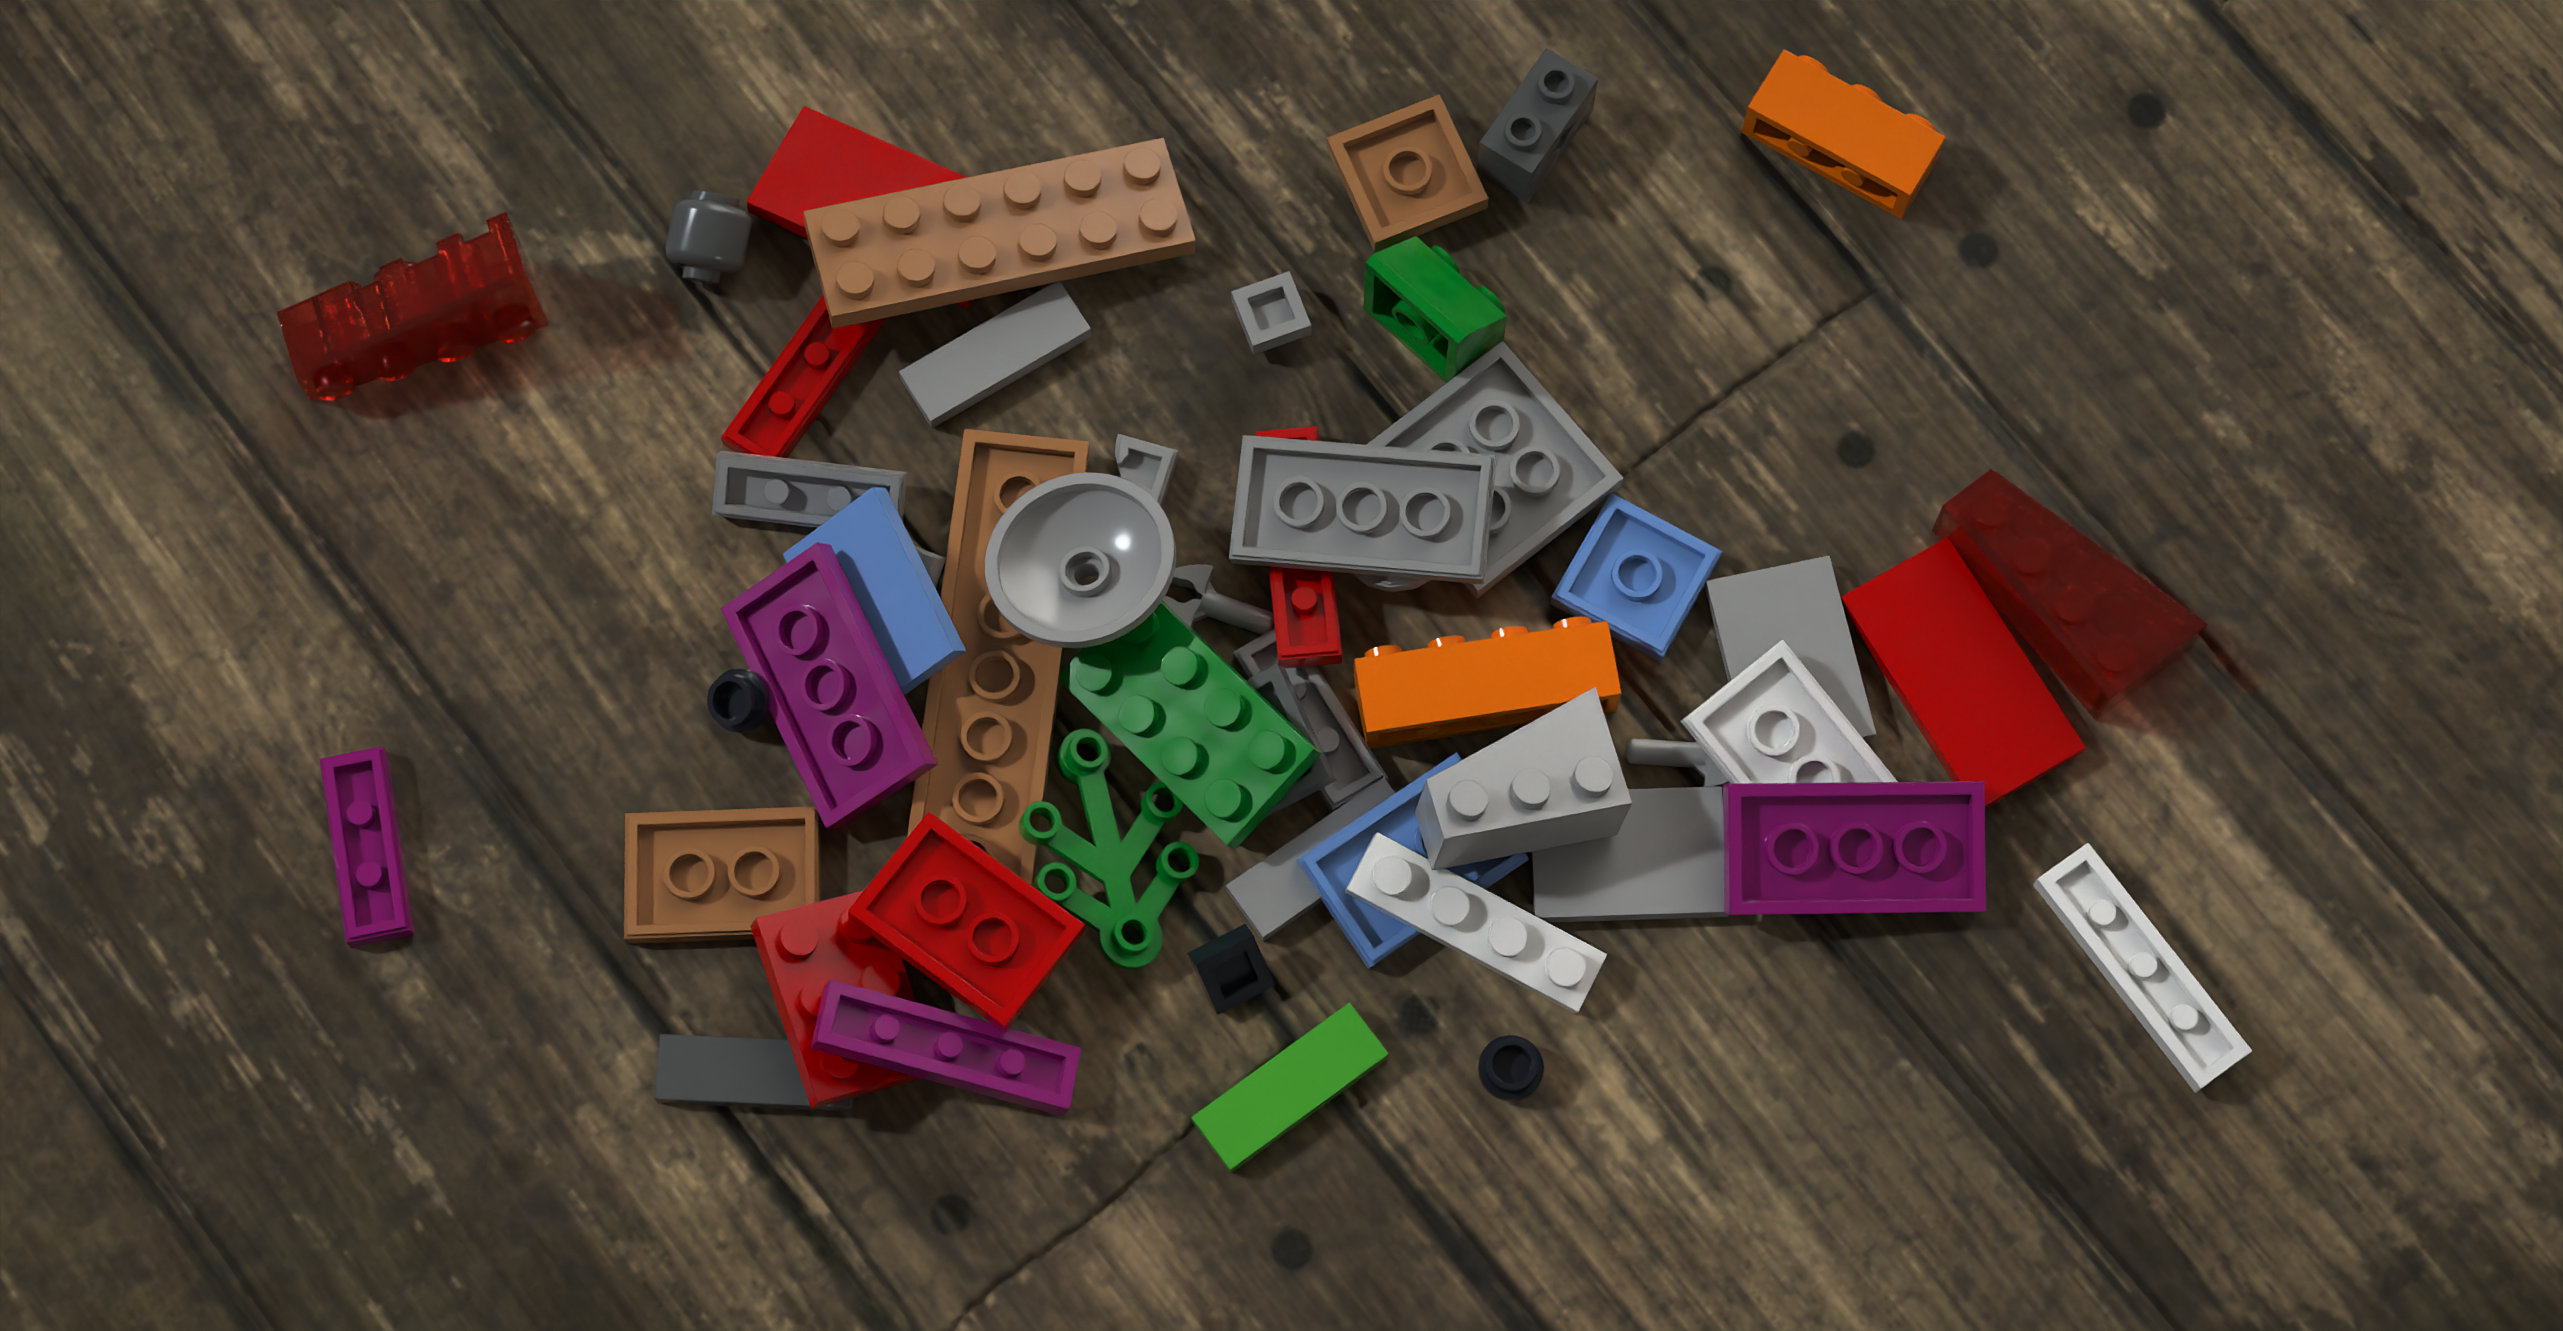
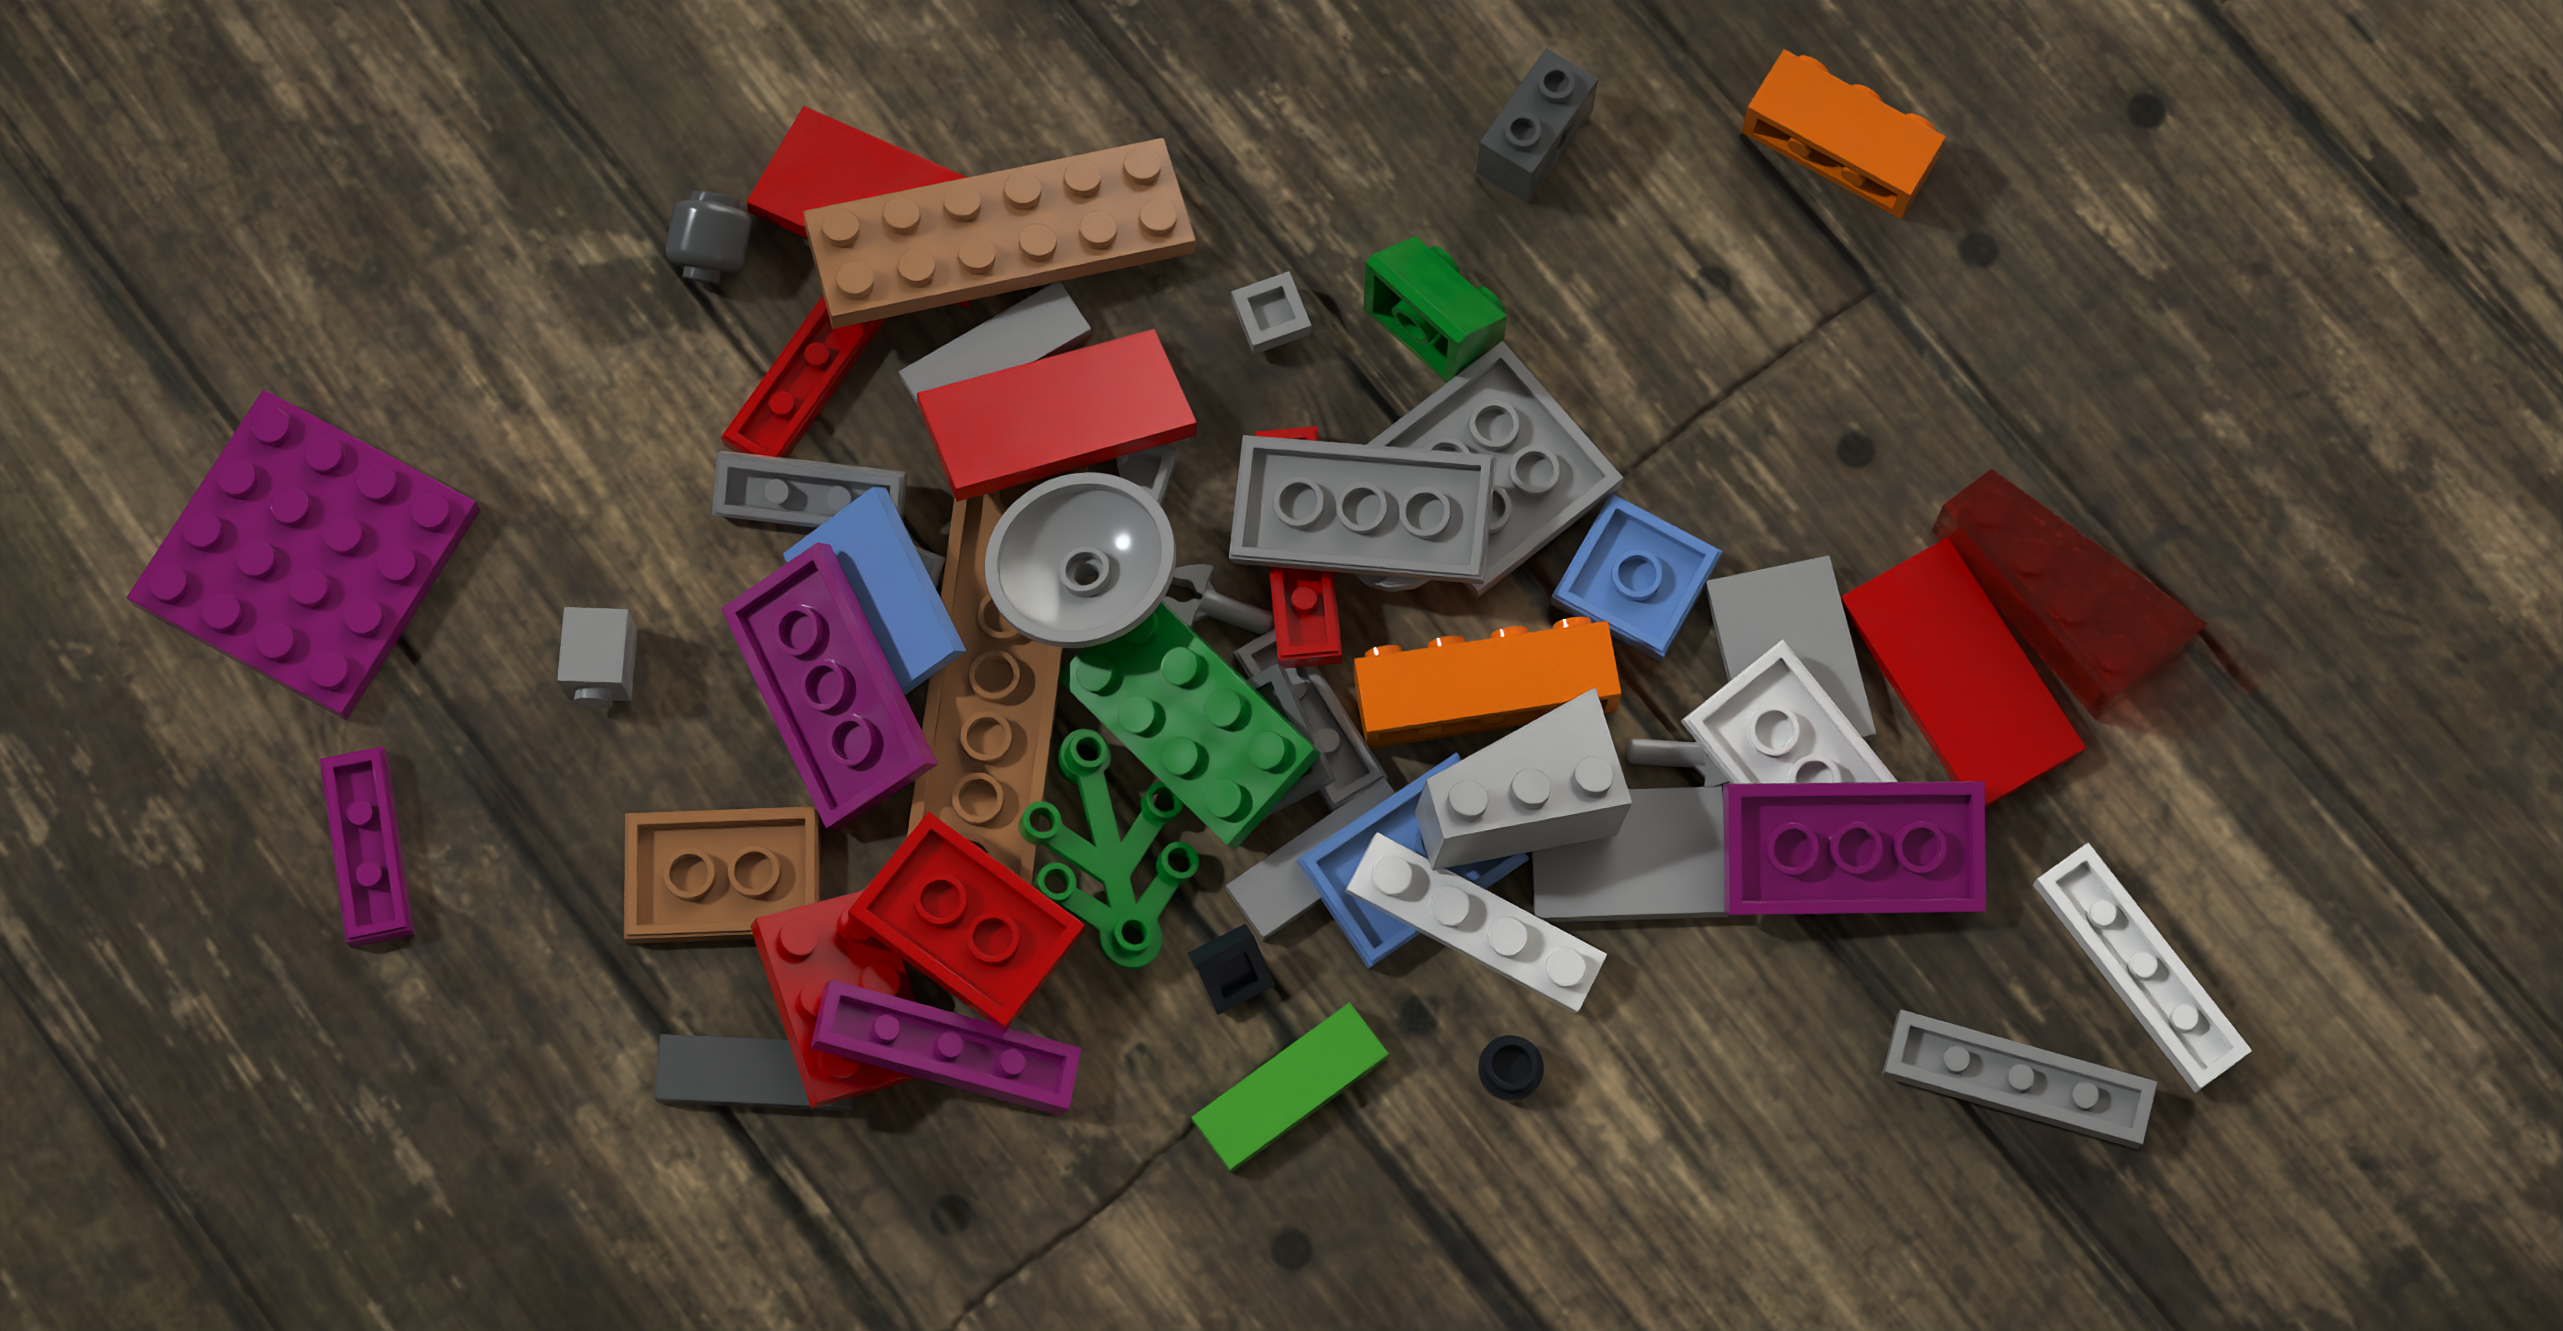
clear red wedge [277,212,549,401] -> none
black plate [707,669,770,732] -> none
medium nougat plate [1327,94,1489,252] -> none
none -> magenta plate [126,389,481,721]
none -> light grey brick [557,607,638,709]
none -> red tile [917,329,1197,502]
none -> light grey plate [1881,1010,2157,1149]

